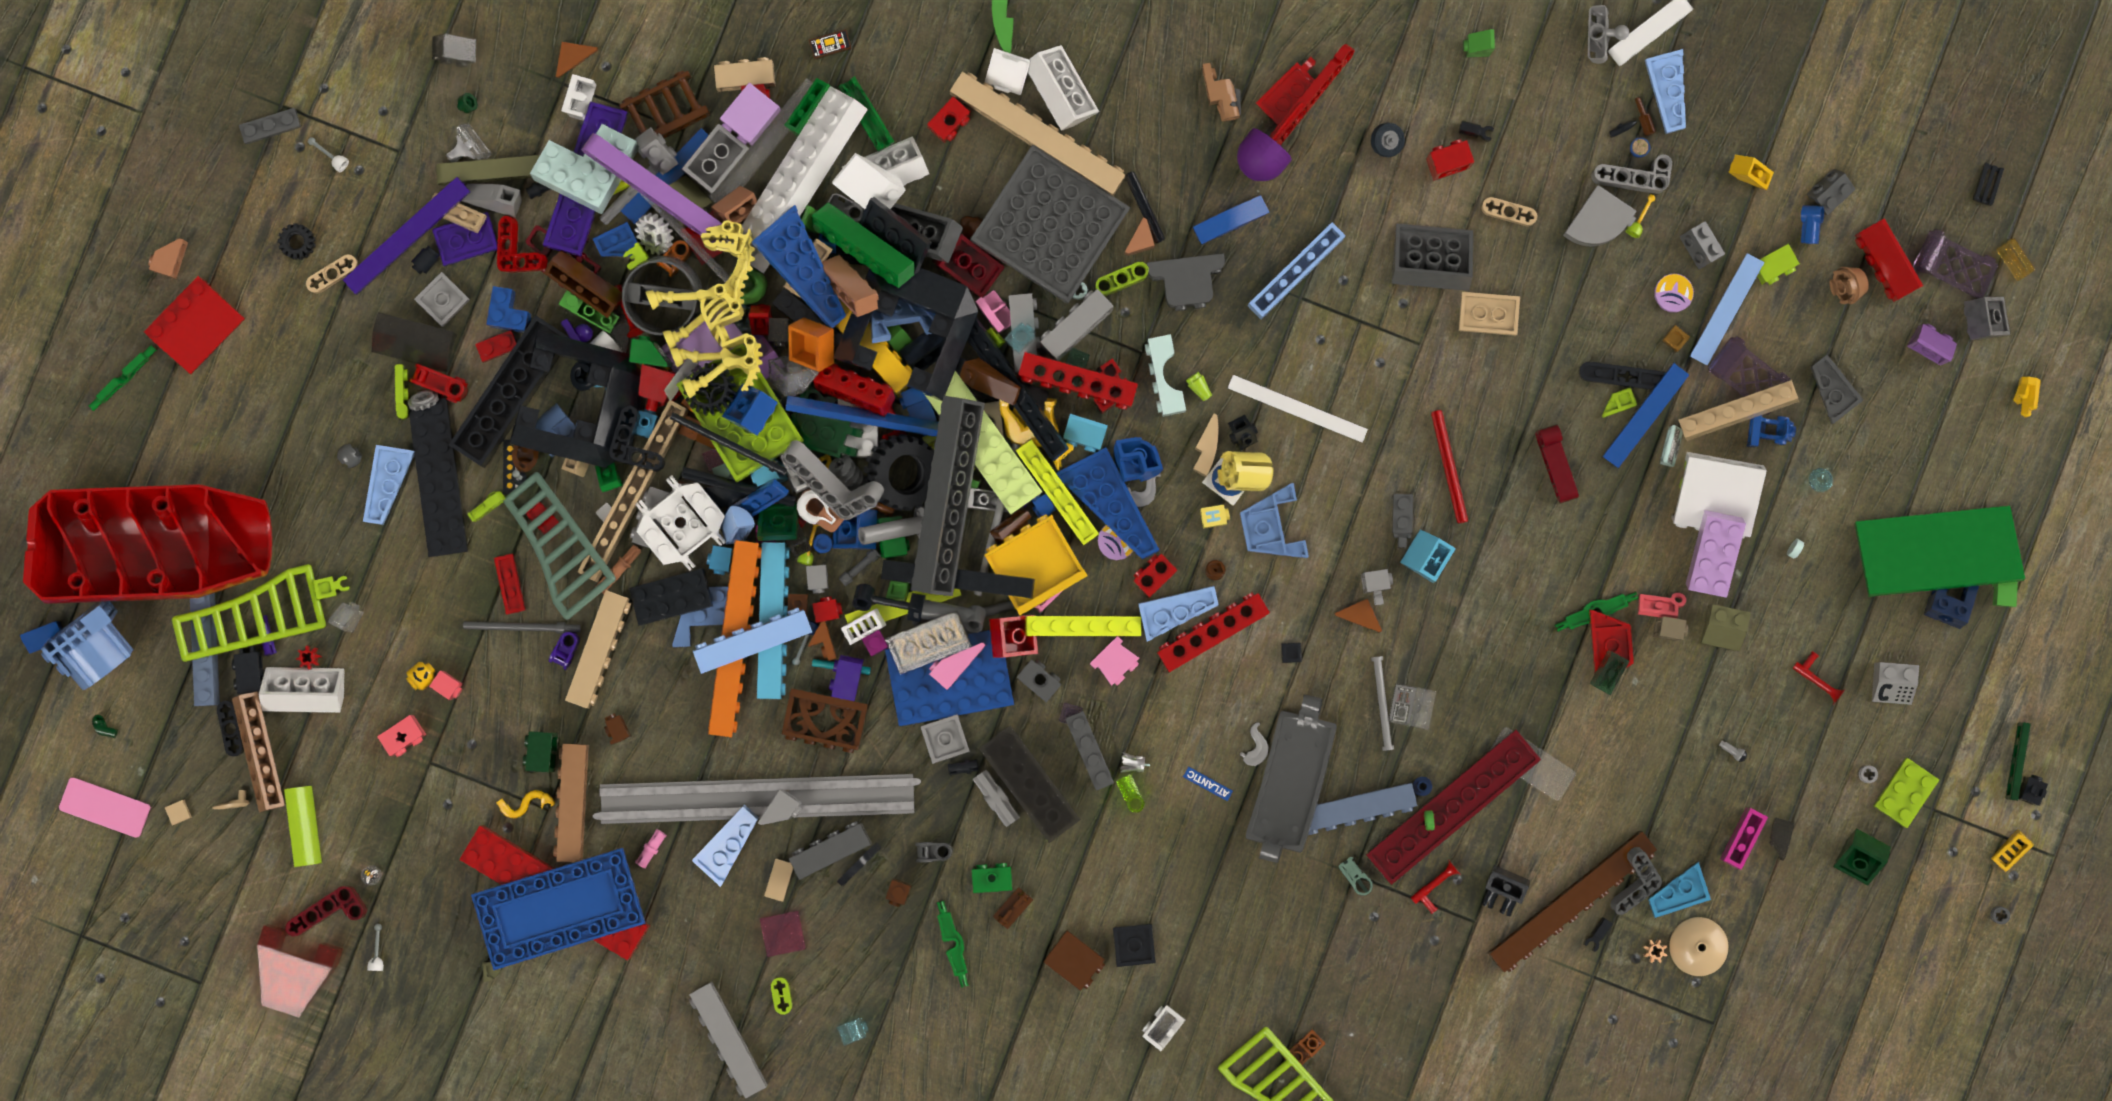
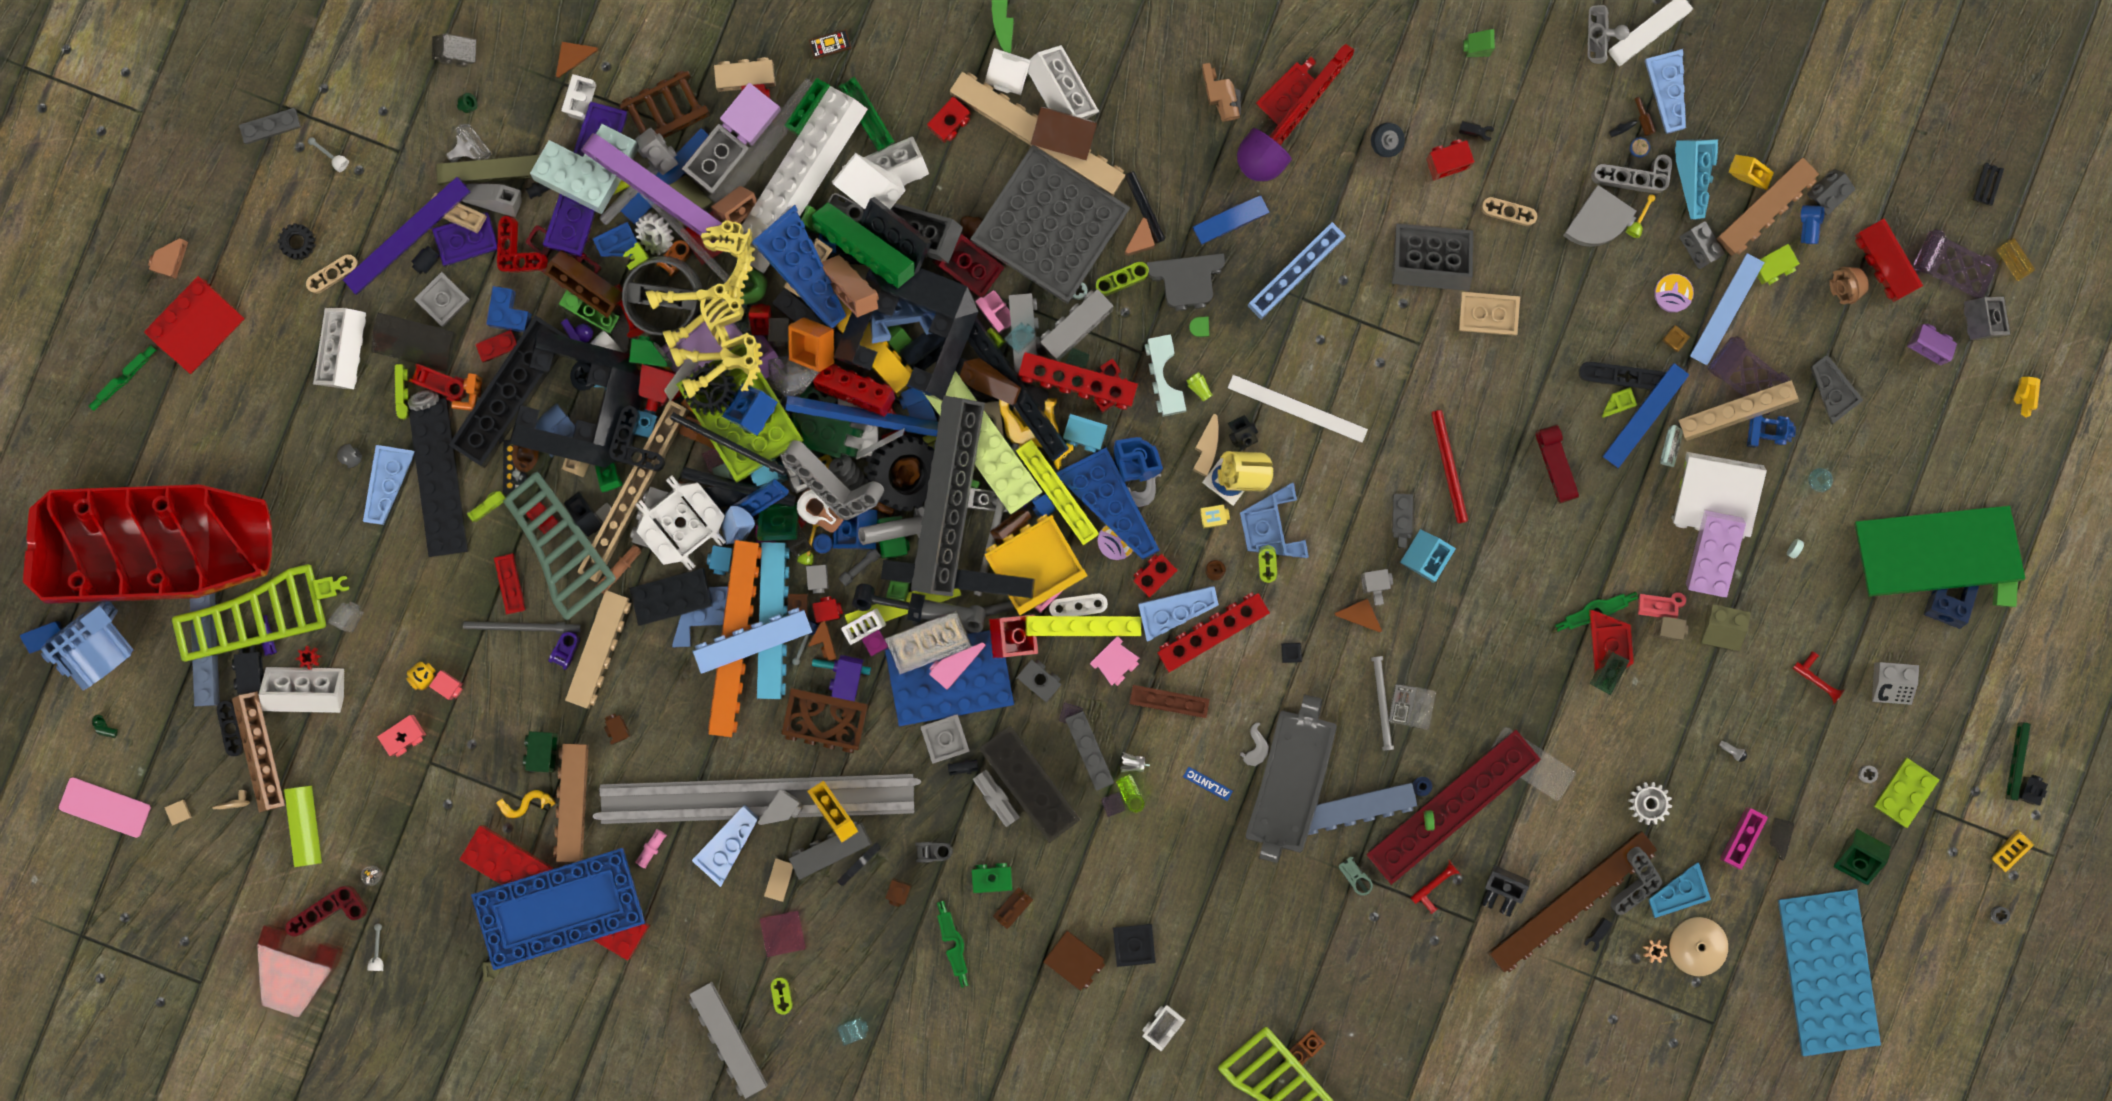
none -> white slope [313,308,366,389]
none -> orange plate [452,373,483,411]
none -> black slope [564,492,603,537]
none -> yellow brick [807,780,858,842]
none -> white sticker [856,428,905,459]
none -> reddish brown arm [891,457,921,488]
none -> reddish brown tile [1031,106,1097,160]
none -> white plate [1050,594,1108,616]
none -> tile [1101,792,1126,817]
none -> copper plate [1129,685,1210,718]
none -> bright green tile [1189,317,1209,337]
none -> lime beam [1259,545,1277,583]
none -> white gear [1628,782,1672,825]
none -> medium azure wedge [1675,140,1718,219]
none -> medium nougat brick [1716,158,1819,256]
none -> dark azure plate [1778,889,1881,1056]

